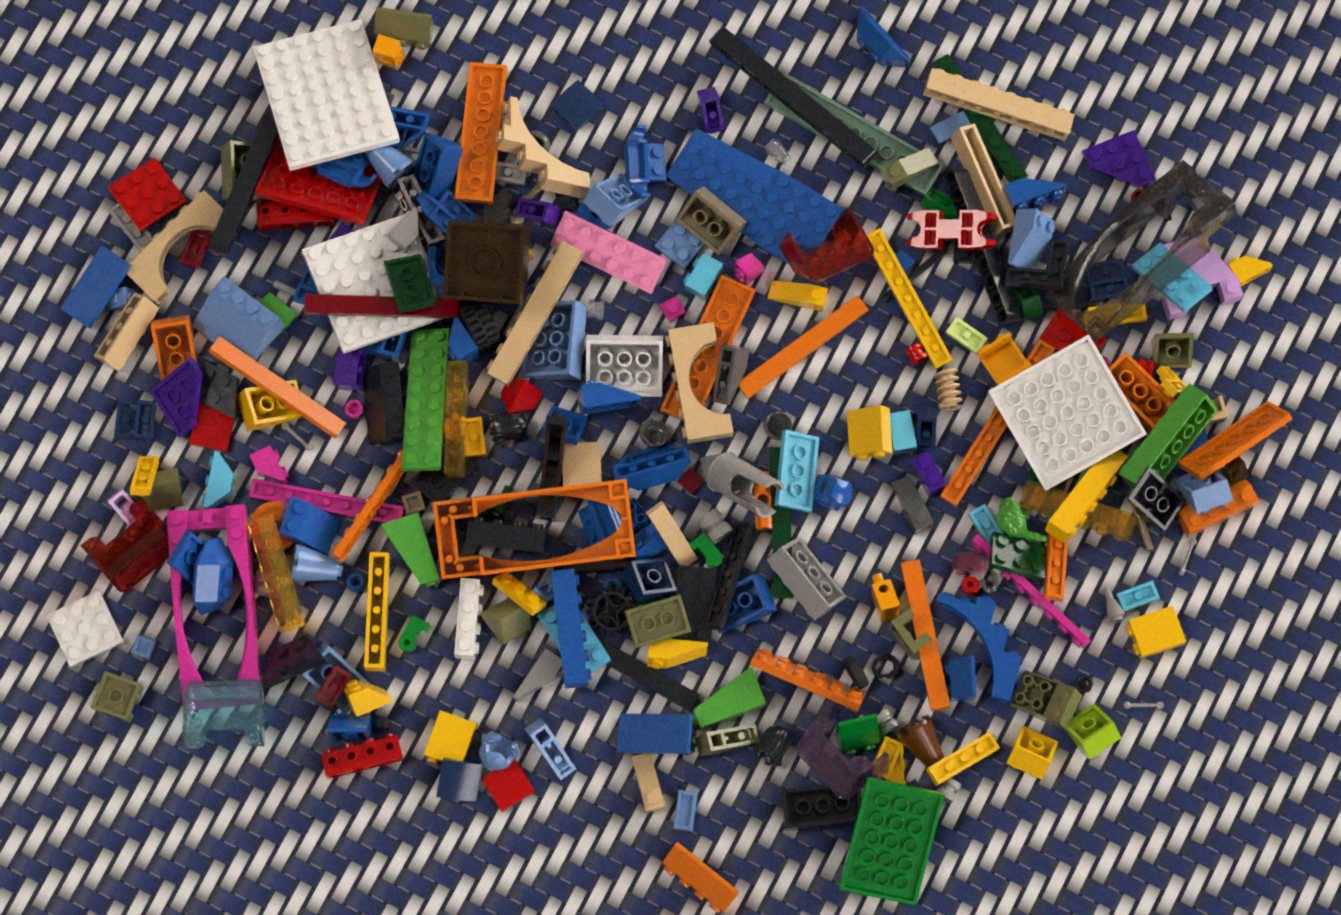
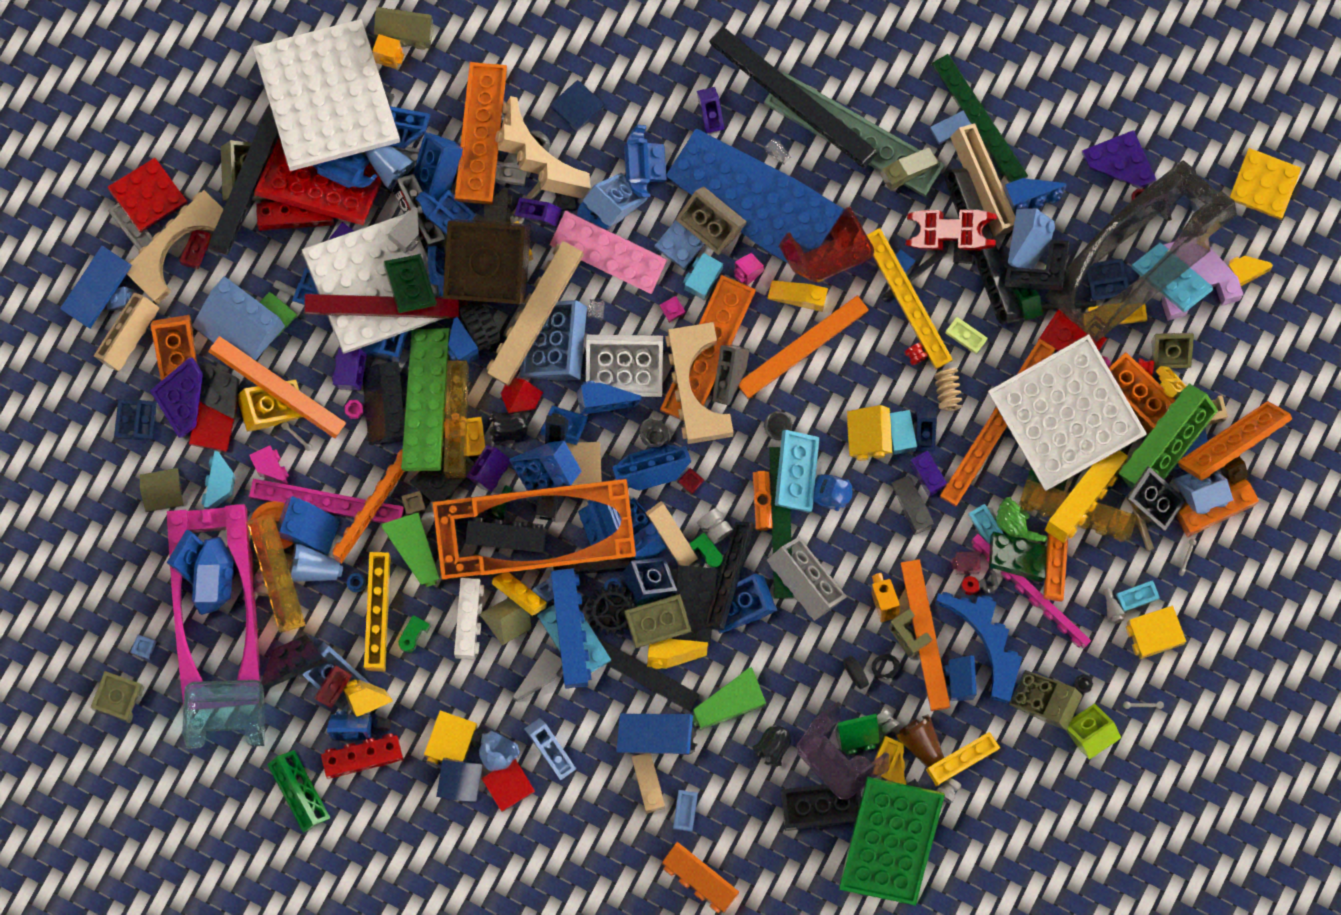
white plate [46,590,124,668] -> none
clear red windscreen [80,496,169,592] -> none
lavender slope [107,489,146,529] -> none
yellow plate [130,456,159,496] -> none
olive slope [695,724,760,757] -> none
light grey piece [699,452,785,518] -> none
orange plate [750,649,865,712] -> none
blue wedge [856,5,911,68] -> none
green slope [920,187,958,219] -> none
tan brick [923,68,1075,141] -> none
light orange panel [977,333,1032,386] -> none
yellow slope [1006,726,1058,780] -> none
none -> green fence [267,750,330,833]
none -> dark purple brick [466,445,510,492]
none -> blue slope [509,441,582,490]
none -> yellow plate [1228,148,1302,220]

